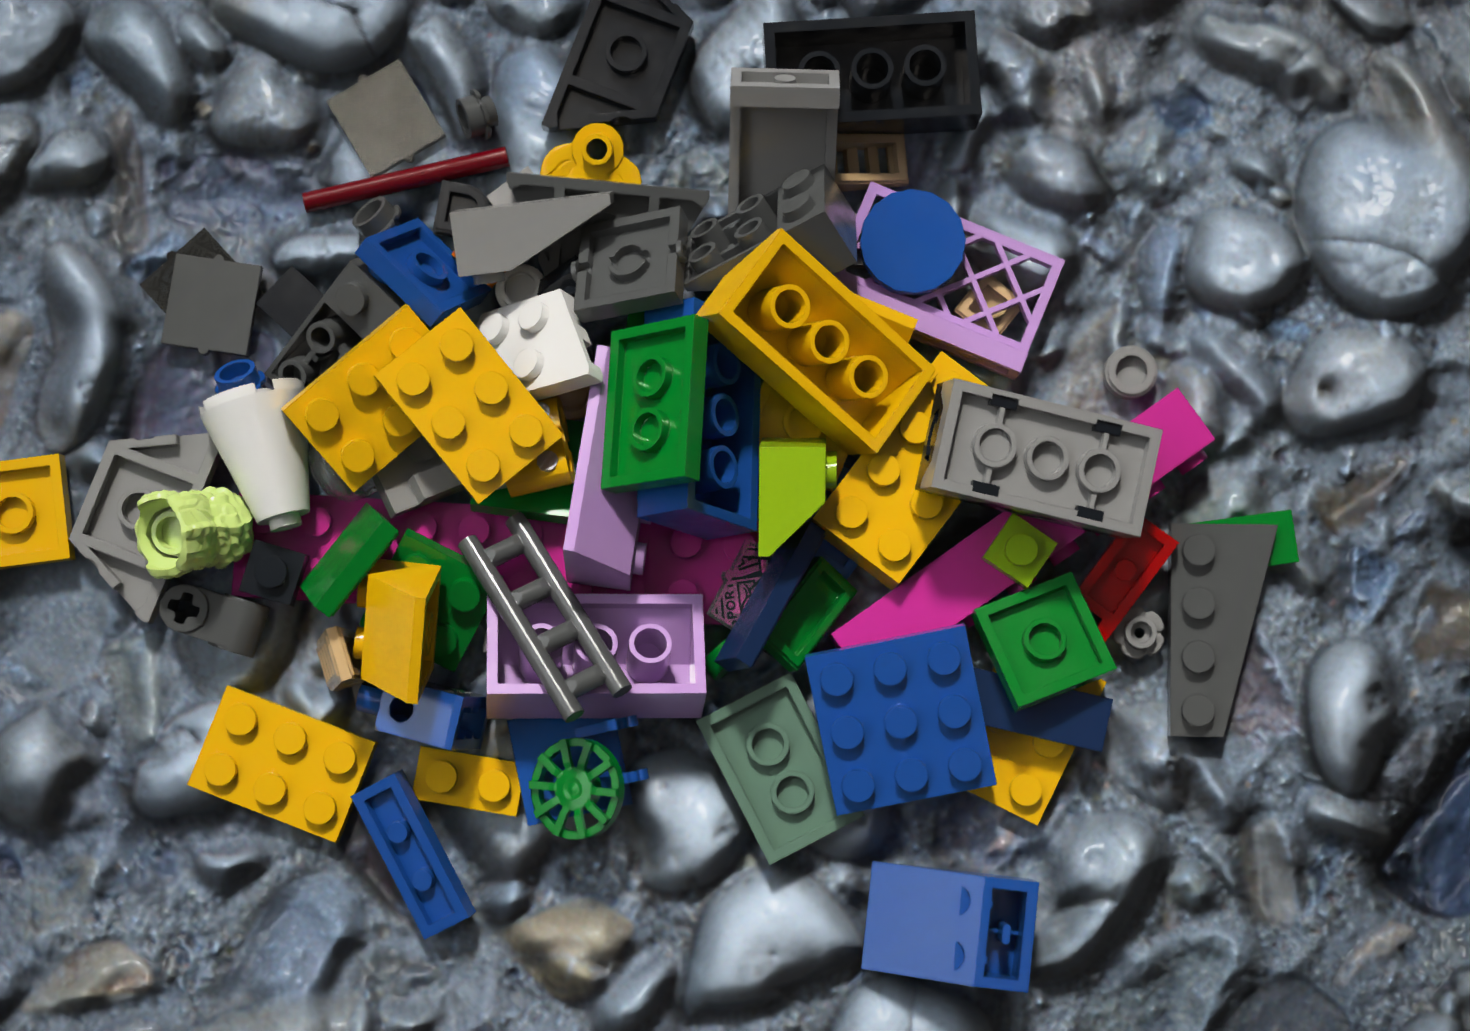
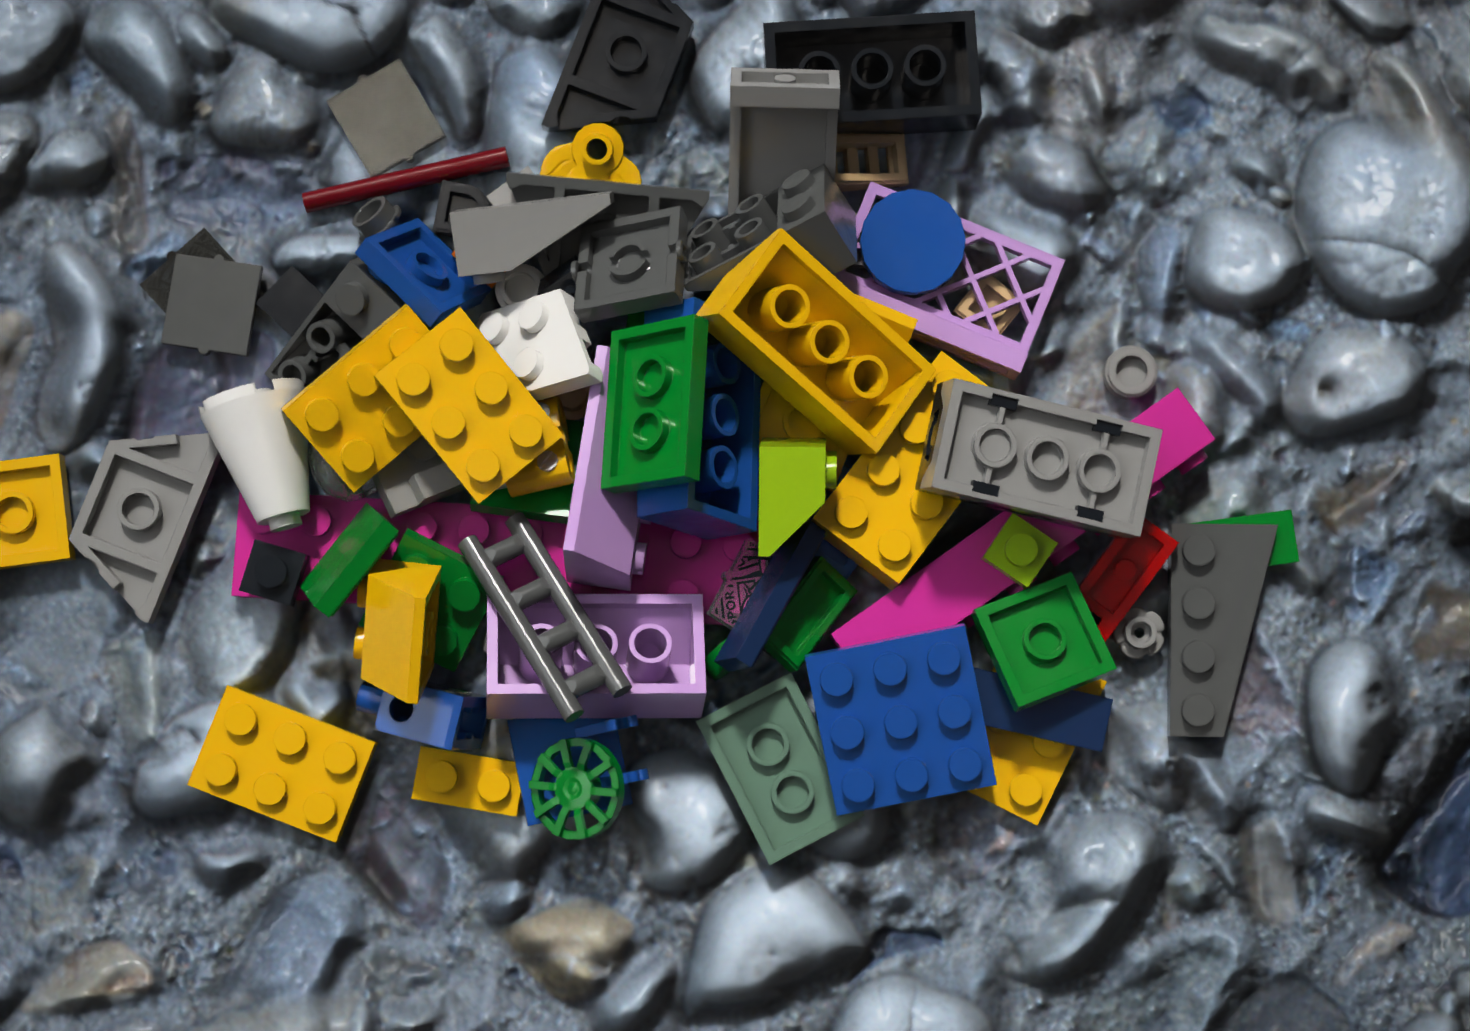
yellowish green hair [134,486,254,579] -> none
dark grey piece [159,584,271,658] -> none
blue plate [214,359,266,394] -> none
tan slope [316,626,365,691] -> none
blue plate [351,769,476,940] -> none
dark grey plate [456,89,498,140] -> none
blue slope [861,861,1039,993] -> none

